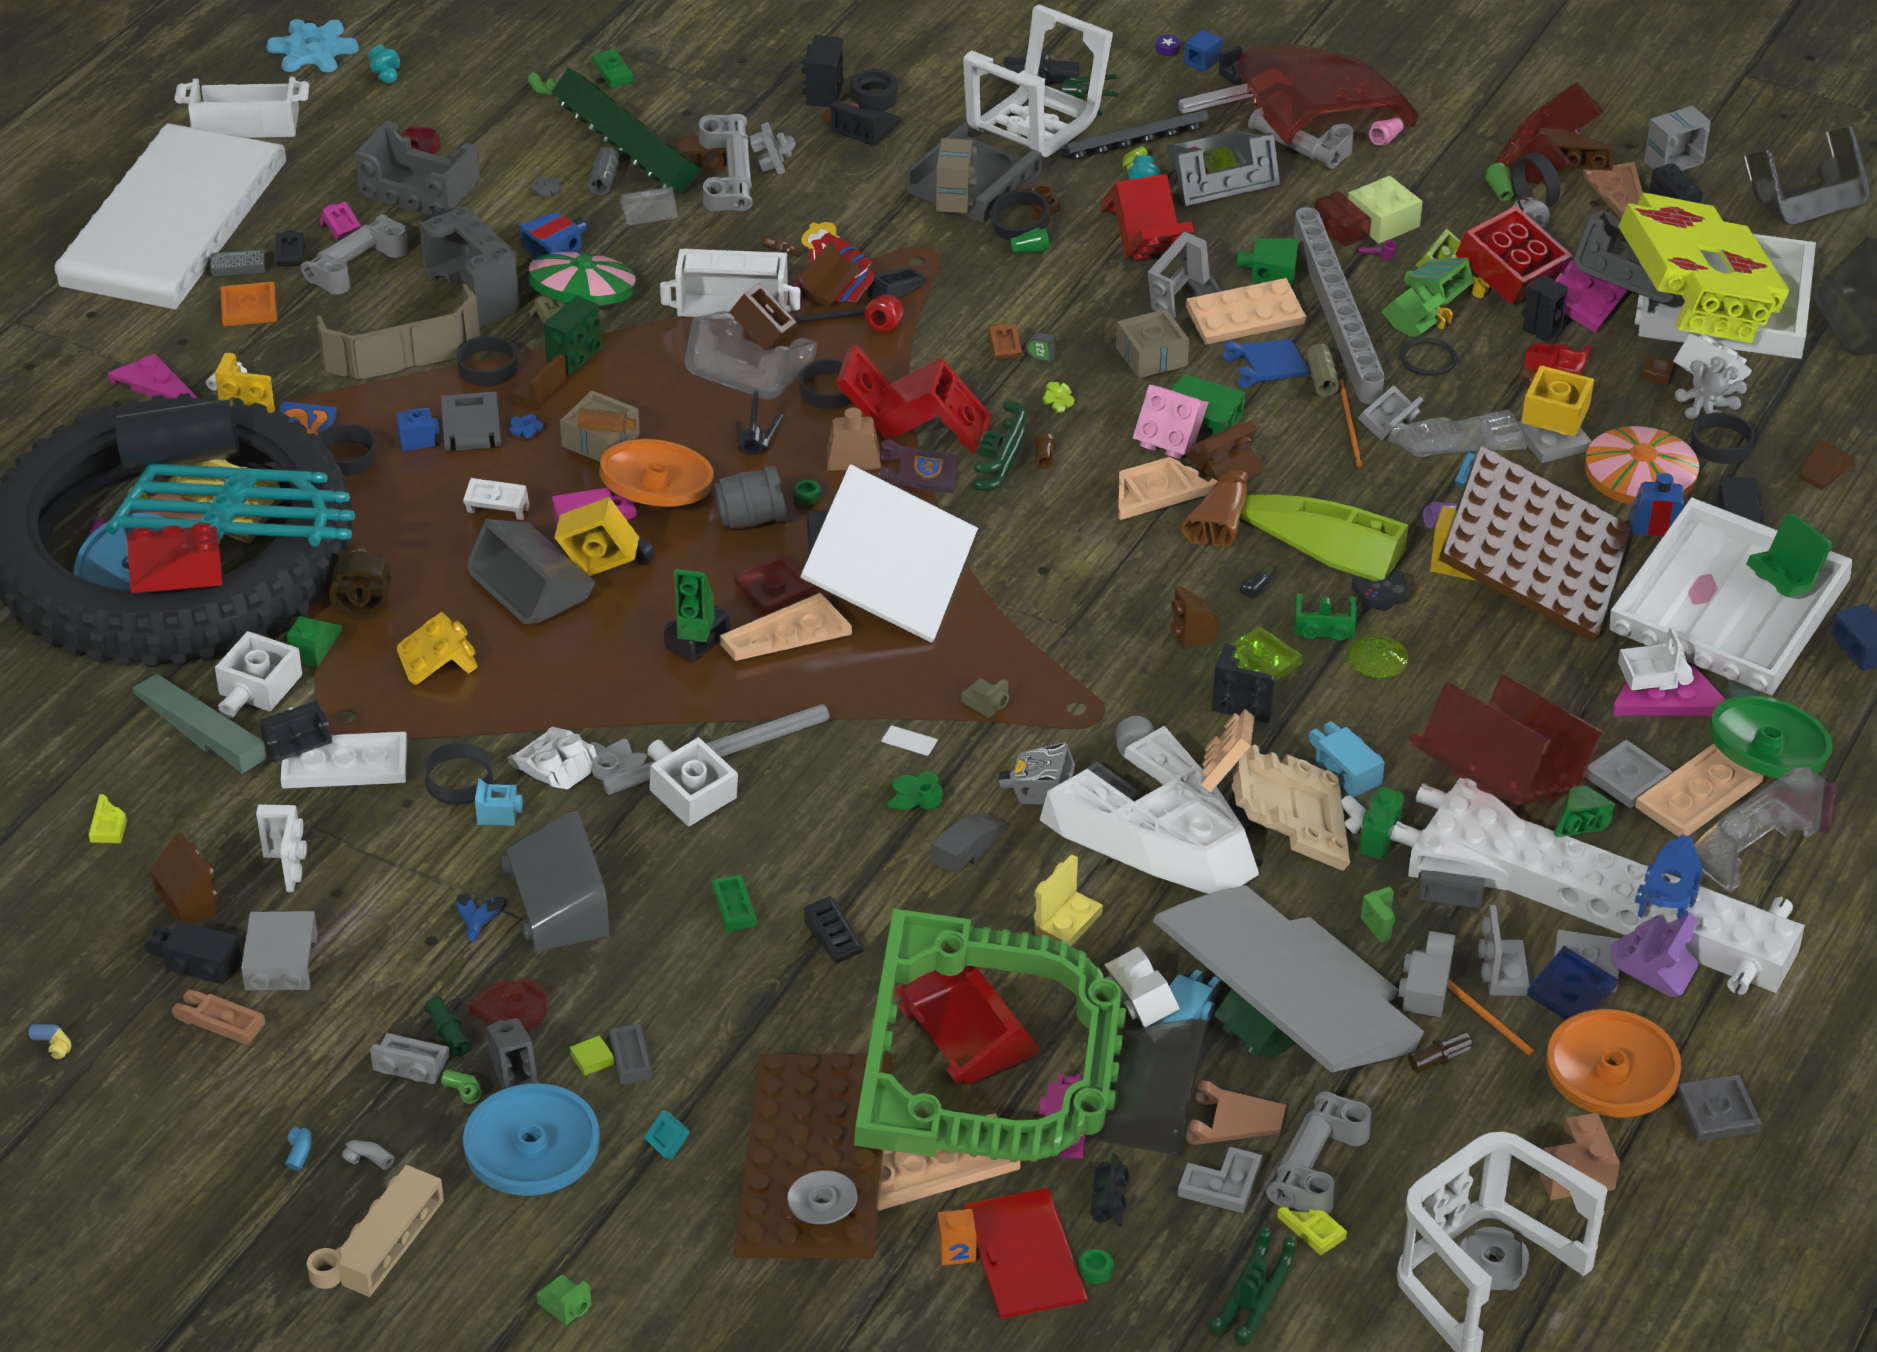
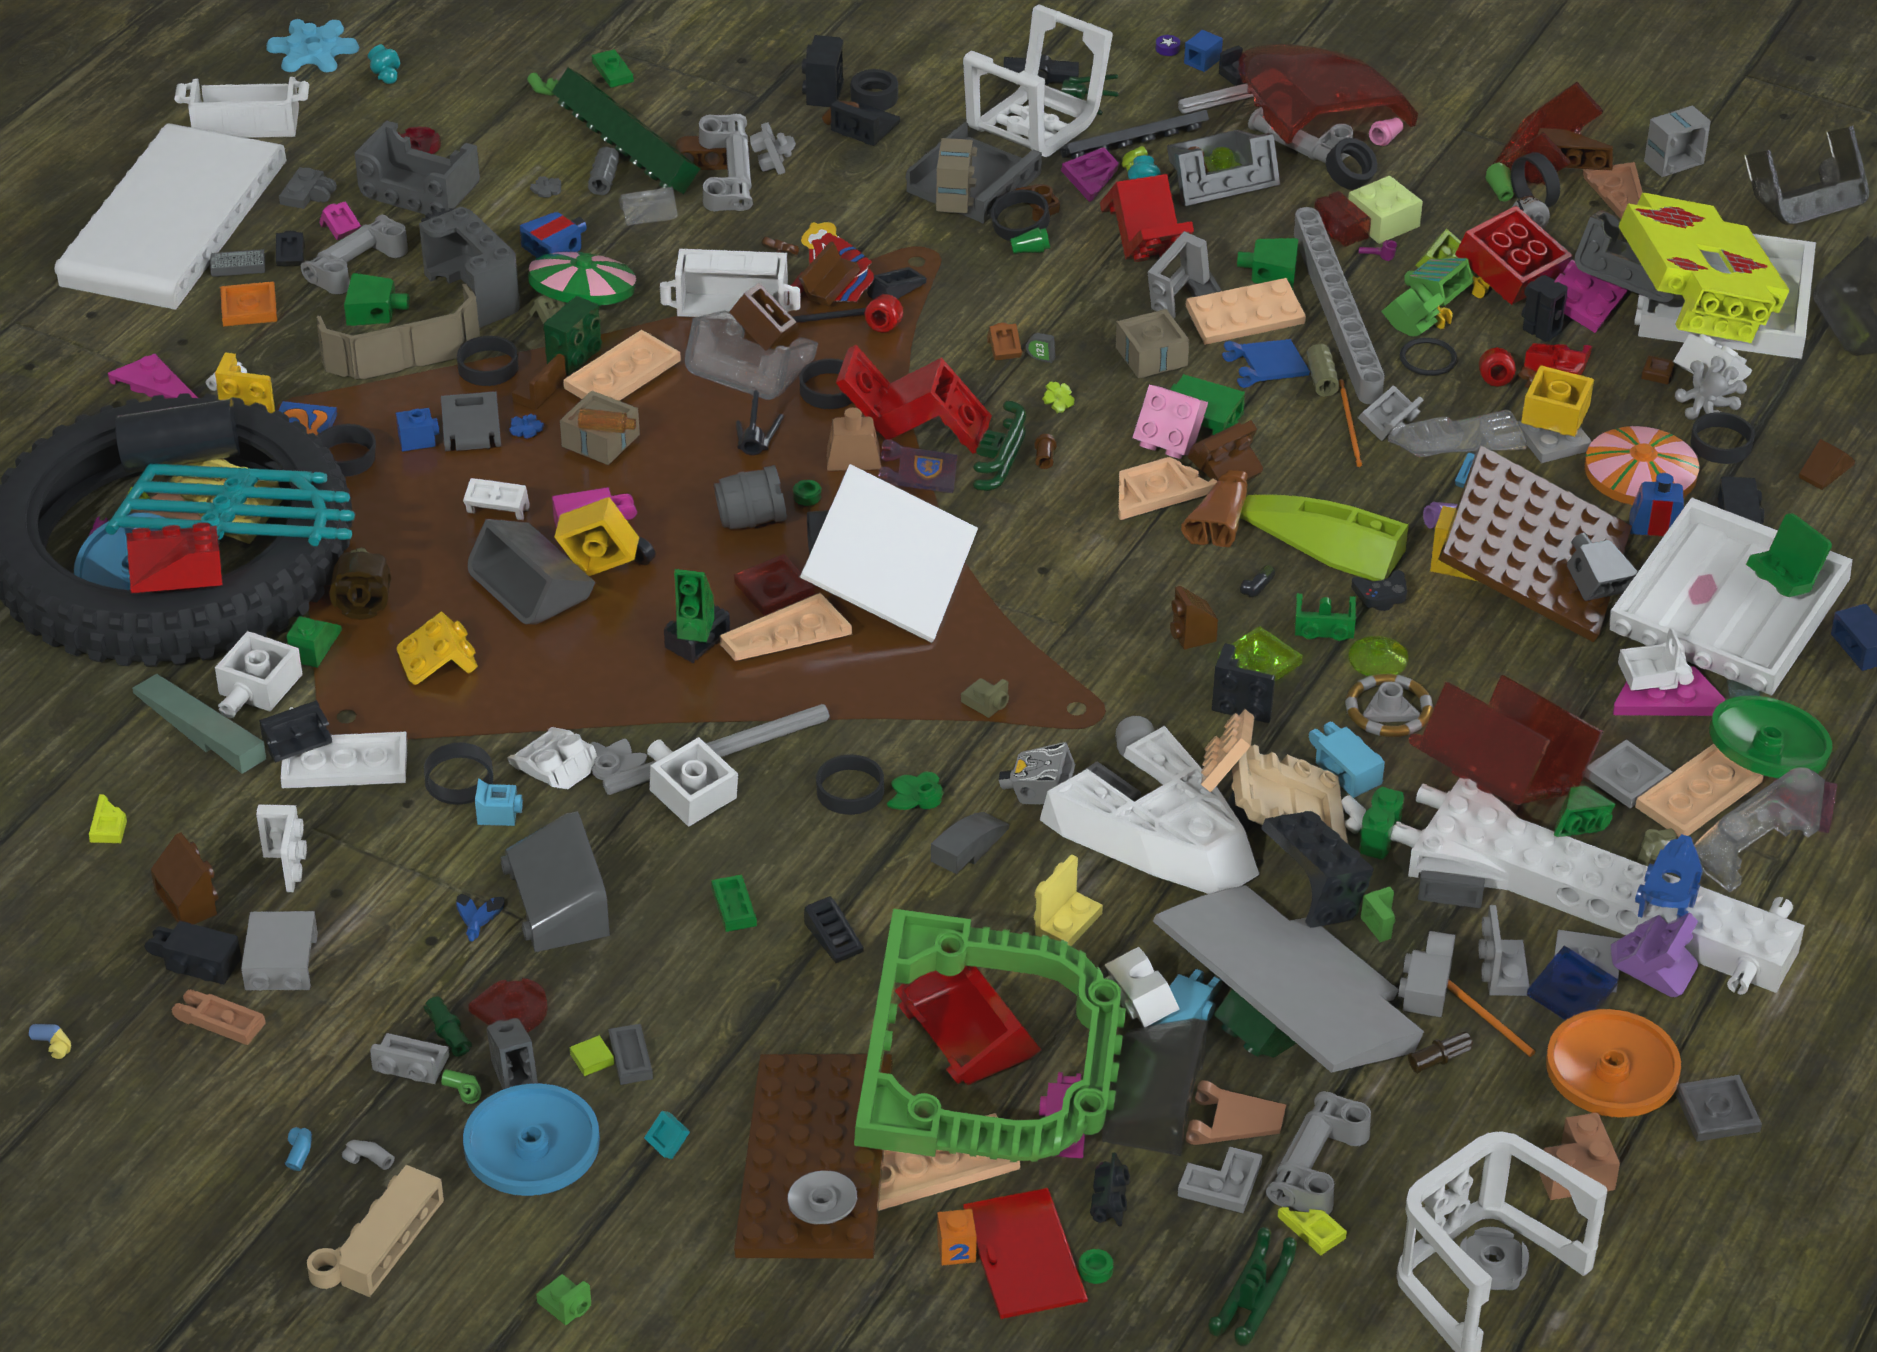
orange dish [599,439,714,507] -> none
white sticker [881,726,938,756] -> none
black brick [1649,163,1703,203] -> none
none -> dark grey hinge [279,167,337,209]
none -> green torso [344,273,410,326]
none -> light nougat plate [564,330,681,401]
none -> black tyre [816,754,884,815]
none -> magenta wing [1061,147,1119,202]
none -> black bracket [1261,811,1374,928]
none -> black tyre [1325,138,1377,190]
none -> light grey piece [1345,674,1434,737]
none -> red head [1479,347,1516,387]
none -> dark grey torso [1567,533,1638,601]
none -> olive piece [1637,828,1677,866]

